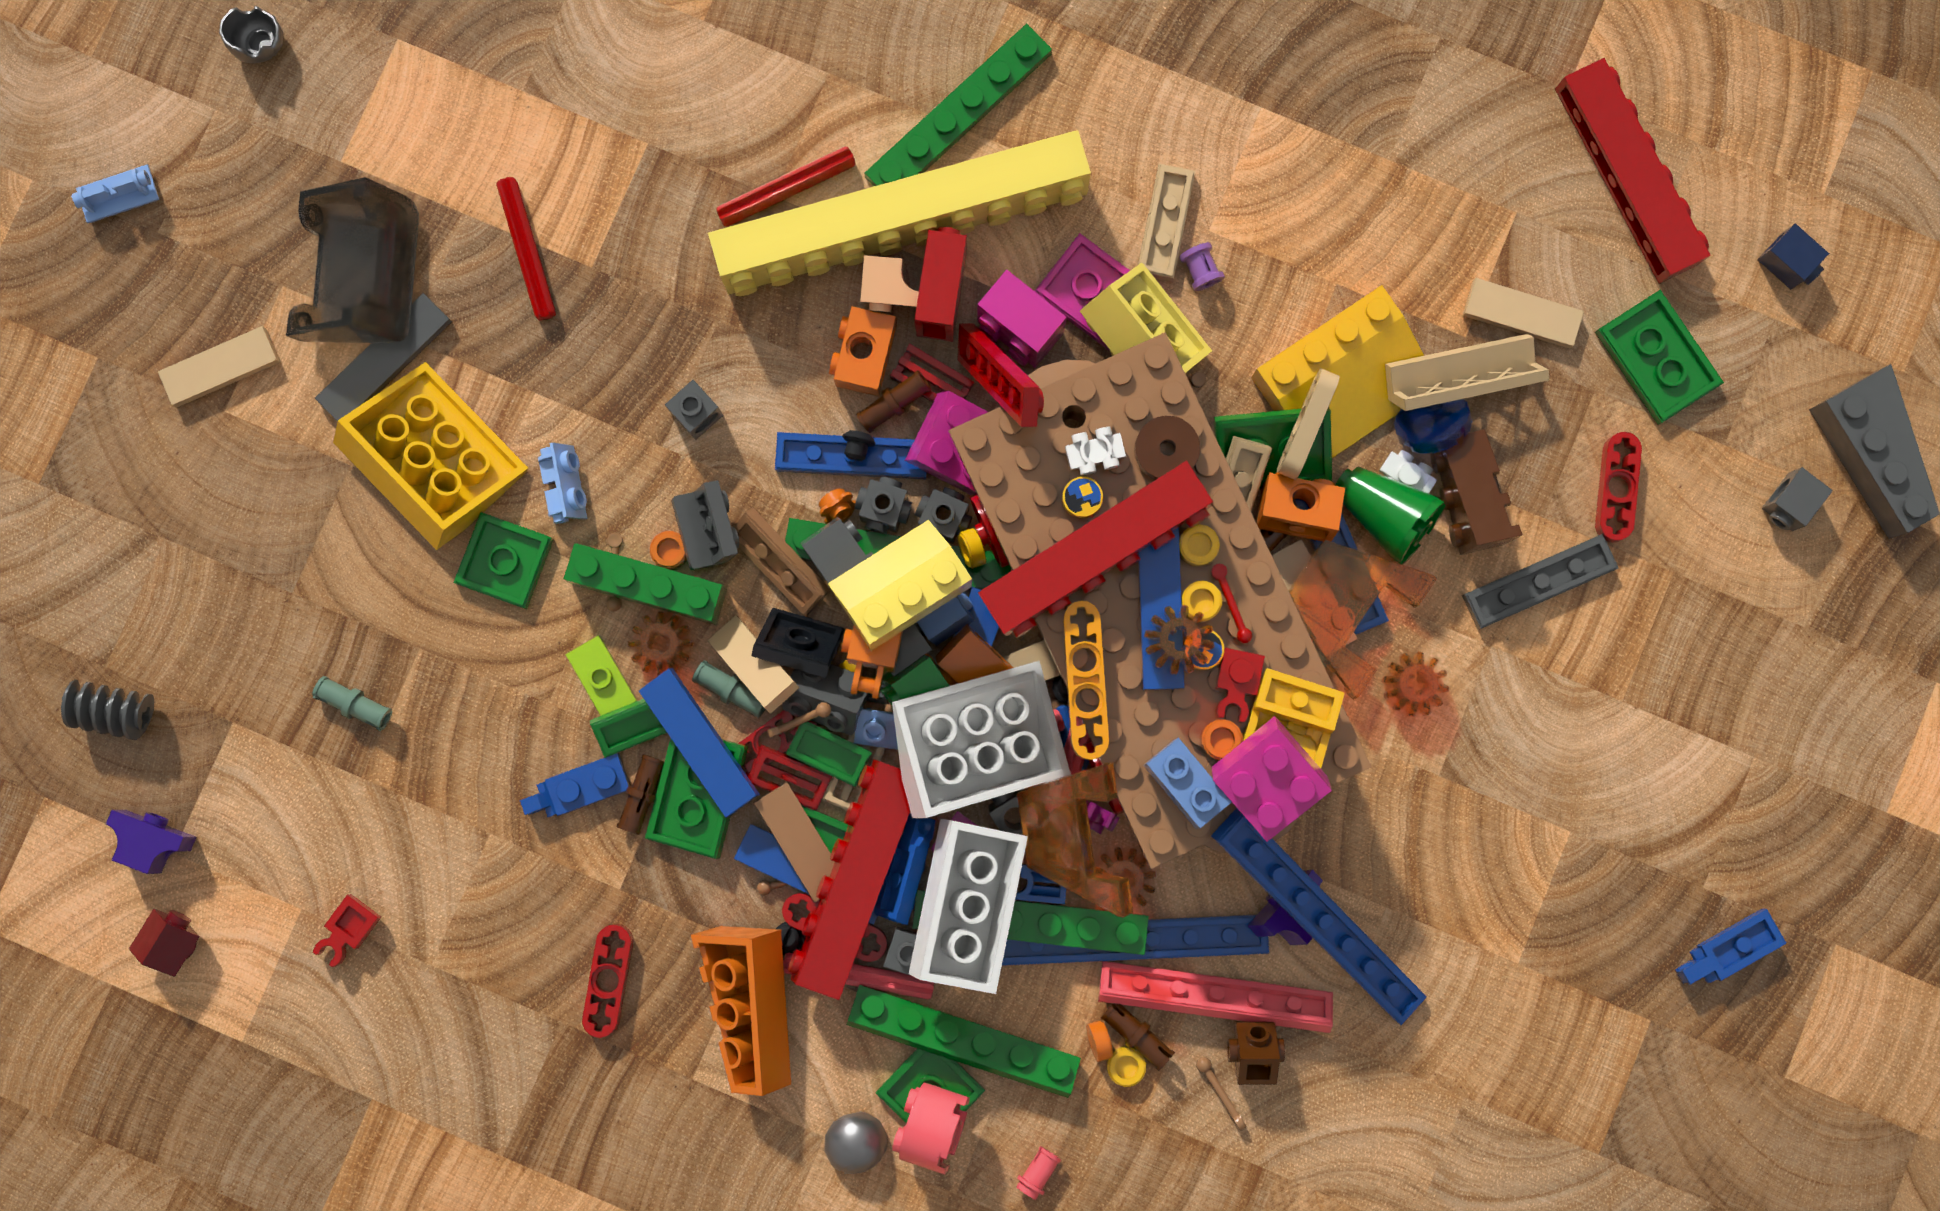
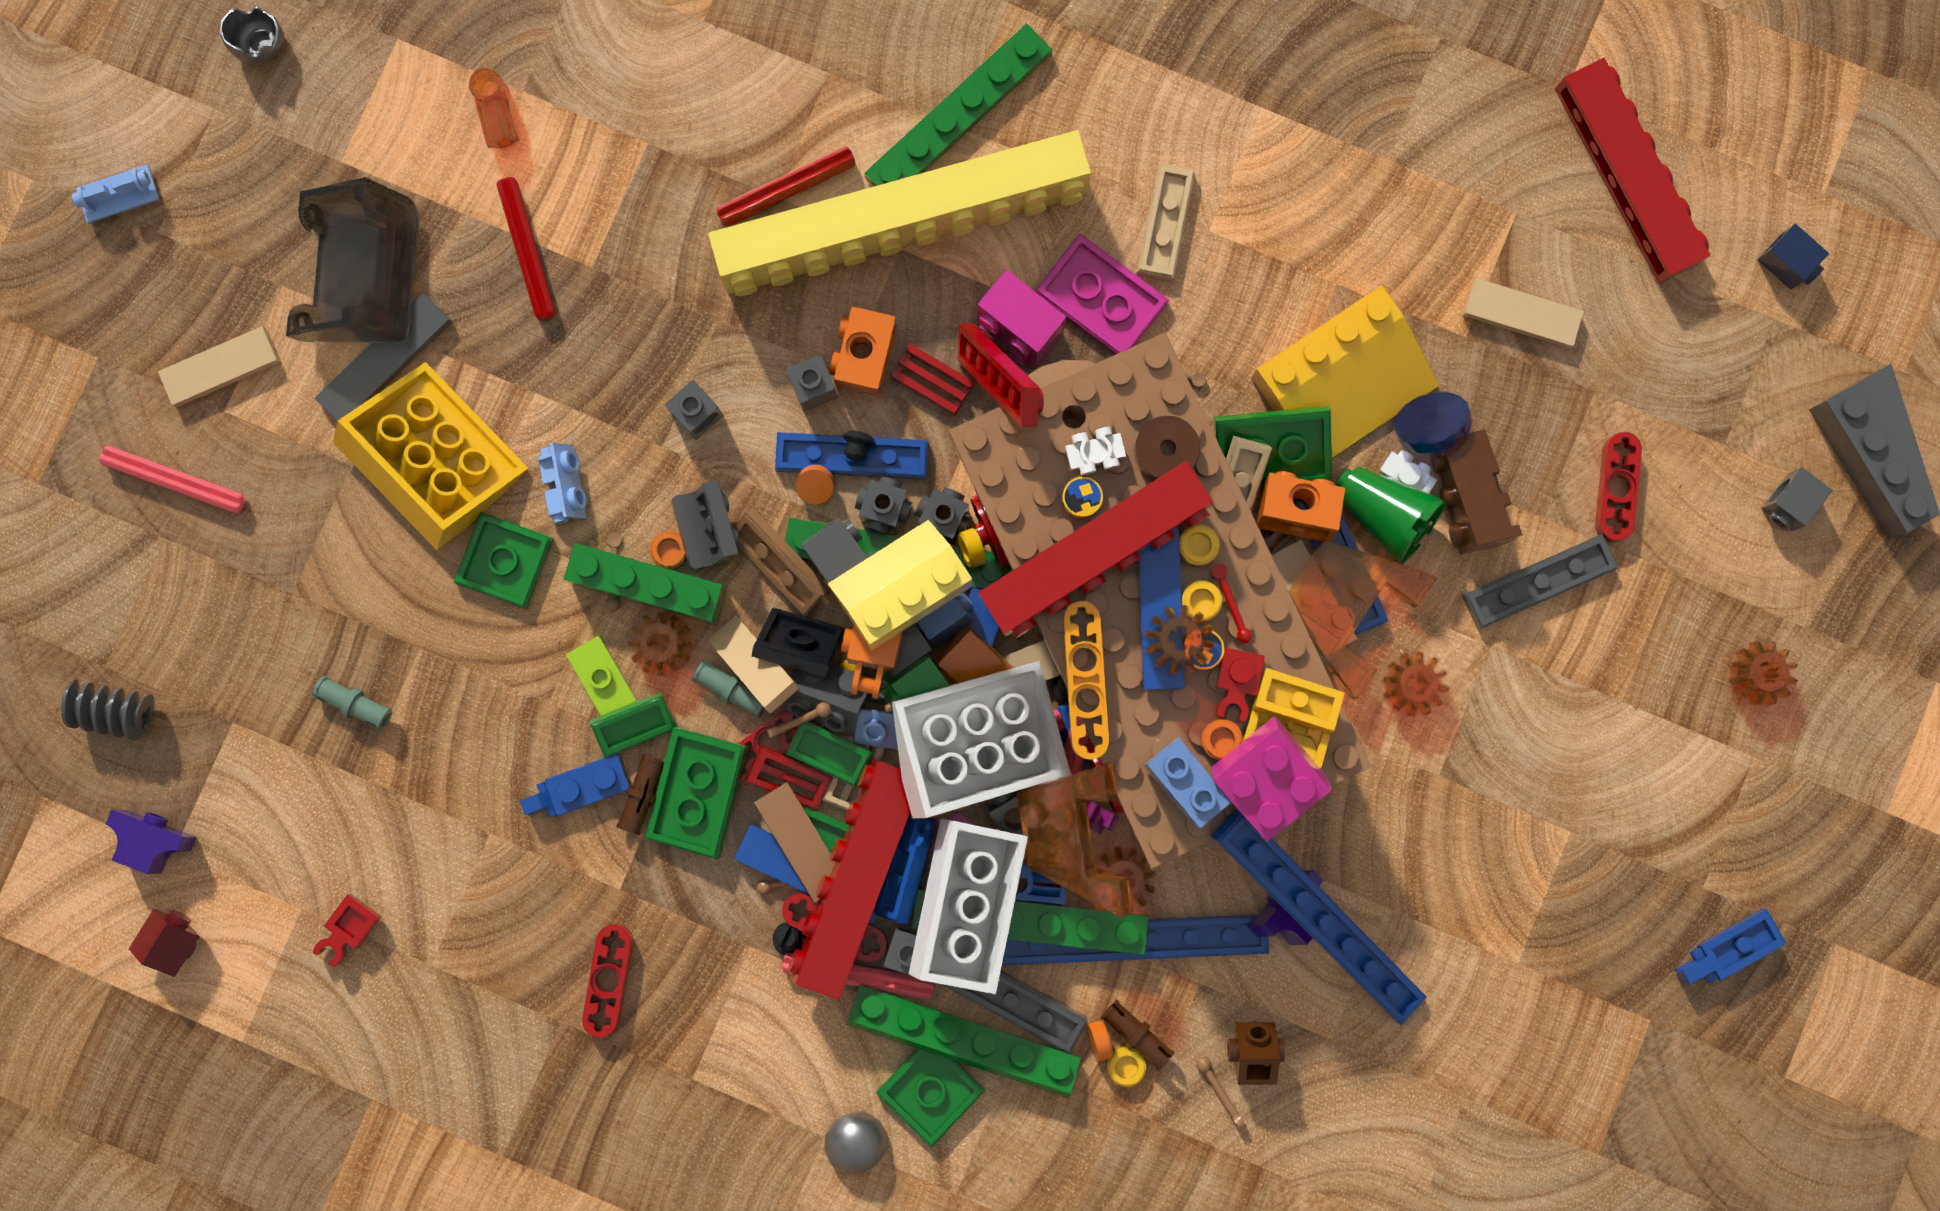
blue tile [639,668,760,818] -> none
orange wedge [691,926,791,1096] -> none
orange plate [819,488,856,524] -> none
reddish brown pin [856,370,932,433] -> none
light nougat brick [860,255,919,312] -> none
coral brick [892,1082,970,1175] -> none
dark pink brick [905,391,988,495] -> none
red brick [914,227,967,342] -> none
coral pin [1016,1146,1061,1200] -> none
light yellow slope [1080,263,1212,373] -> none
coral tile [1098,961,1333,1033] -> none
medium lavender bush [1179,242,1225,291] -> none
tan beam [1277,368,1340,480] -> none
tan fence [1385,334,1549,411] -> none
green tile [1595,289,1724,425] -> none
none -> coral axle [99,446,246,514]
none -> clear orange piece [469,67,520,148]
none -> dark grey brick [786,354,838,412]
none -> orange tile [796,465,835,505]
none -> dark grey tile [941,970,1088,1054]
none -> clear orange gear [1728,641,1798,705]

